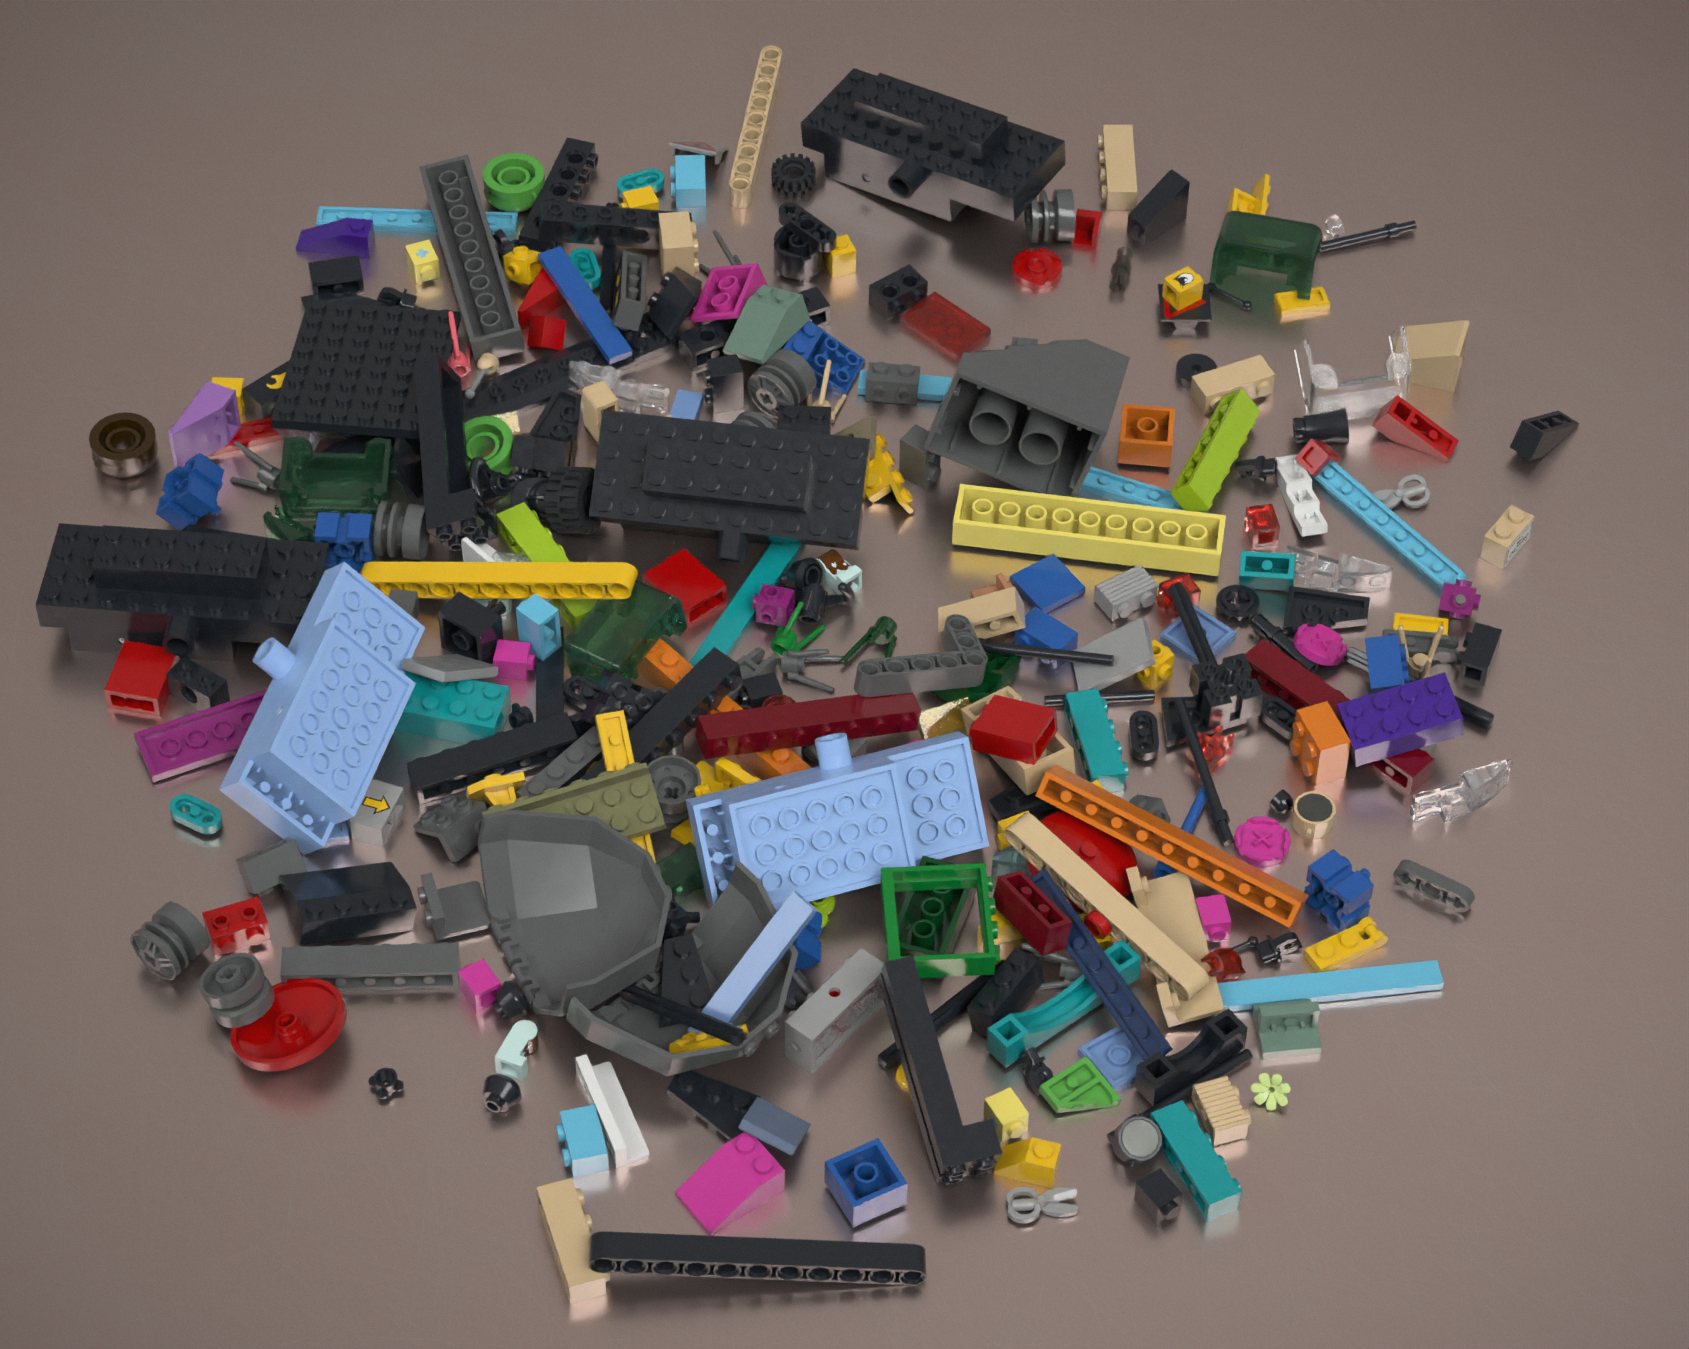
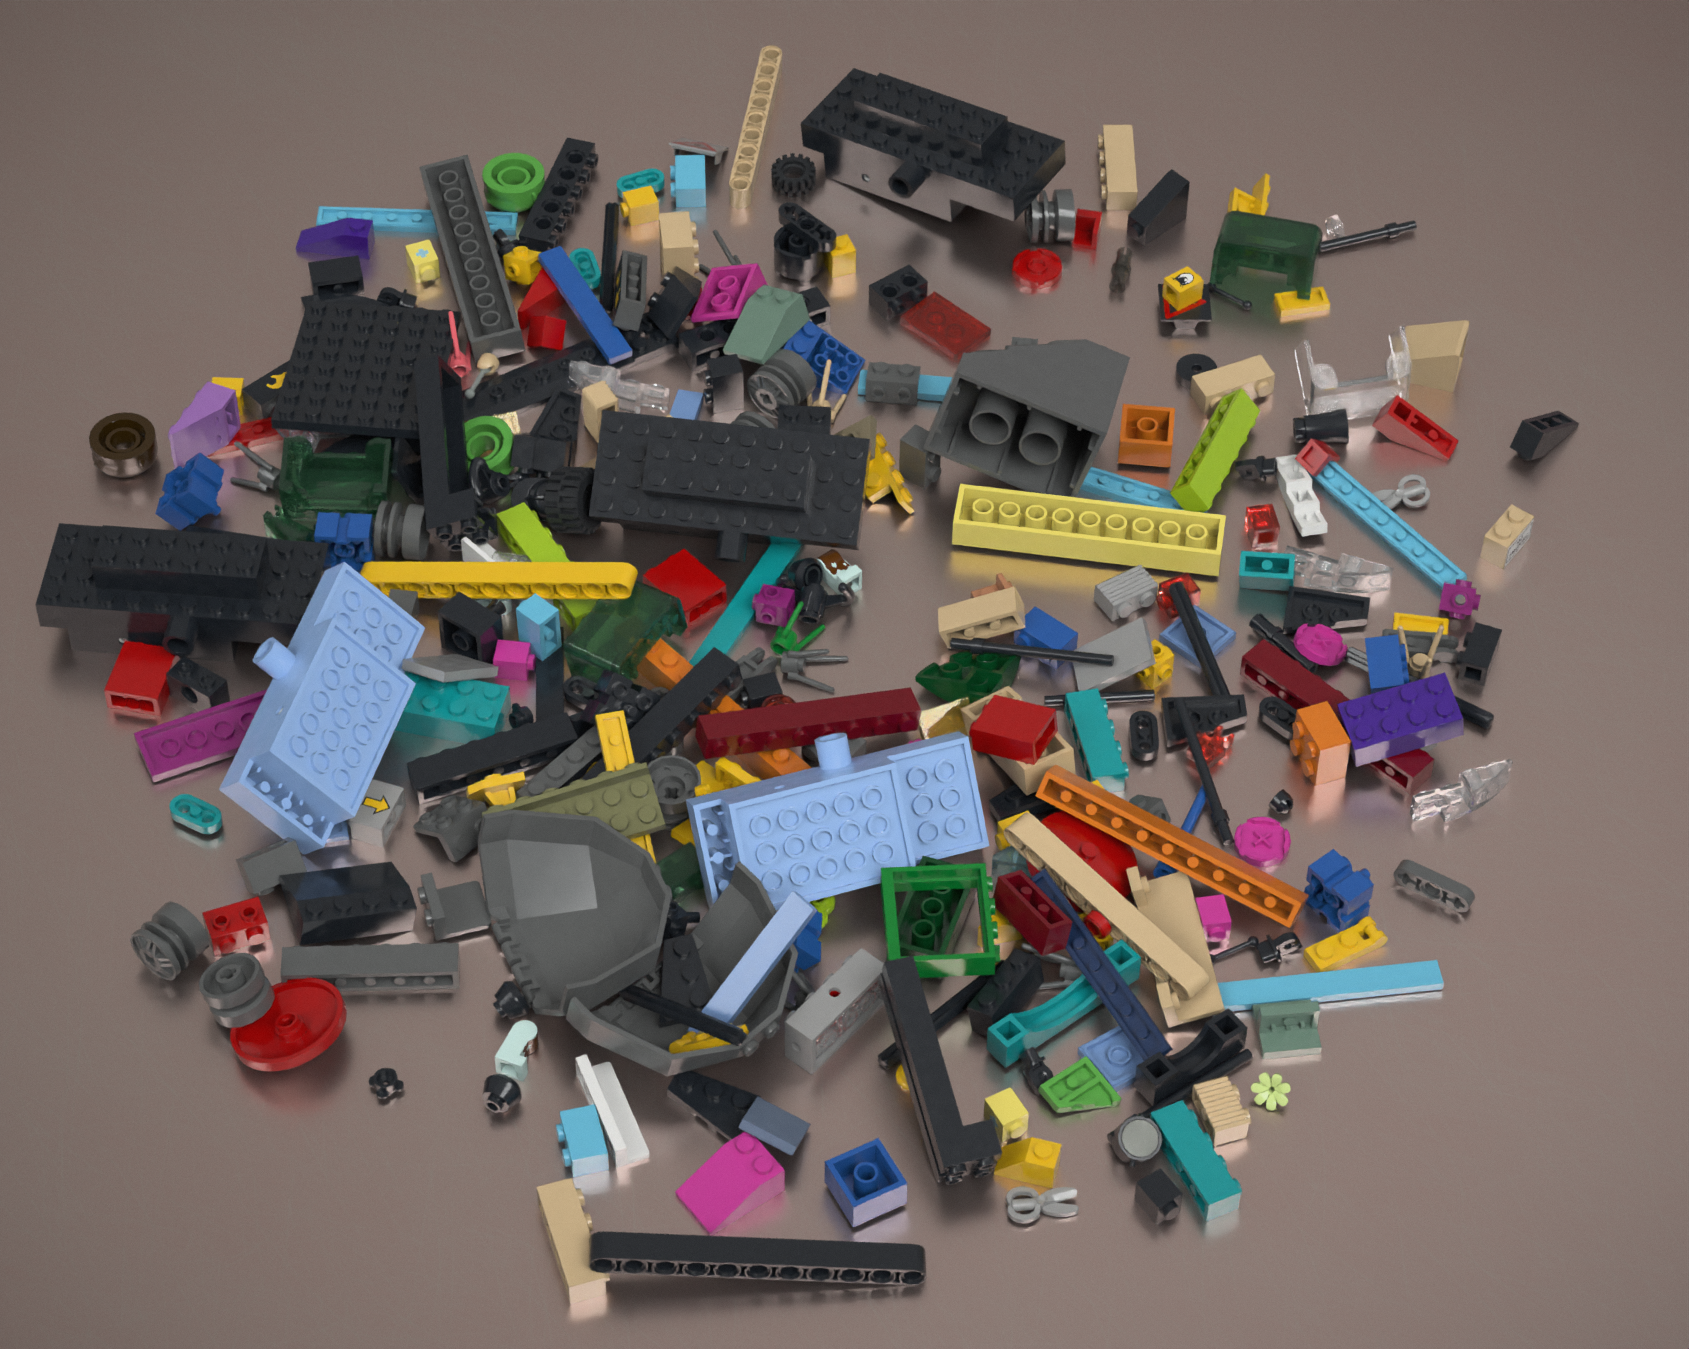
dark pink brick [458,959,501,1013] -> none
black brick [538,201,692,250] -> none
dark green plant [840,616,897,664] -> none
dark grey beam [854,614,988,697] -> none
blue tile [1010,554,1085,613] -> none
black brick [1189,653,1264,728] -> none
clear red plate [1200,948,1246,980] -> none
black gear [1216,585,1260,621] -> none
piece [1292,791,1336,839] -> none

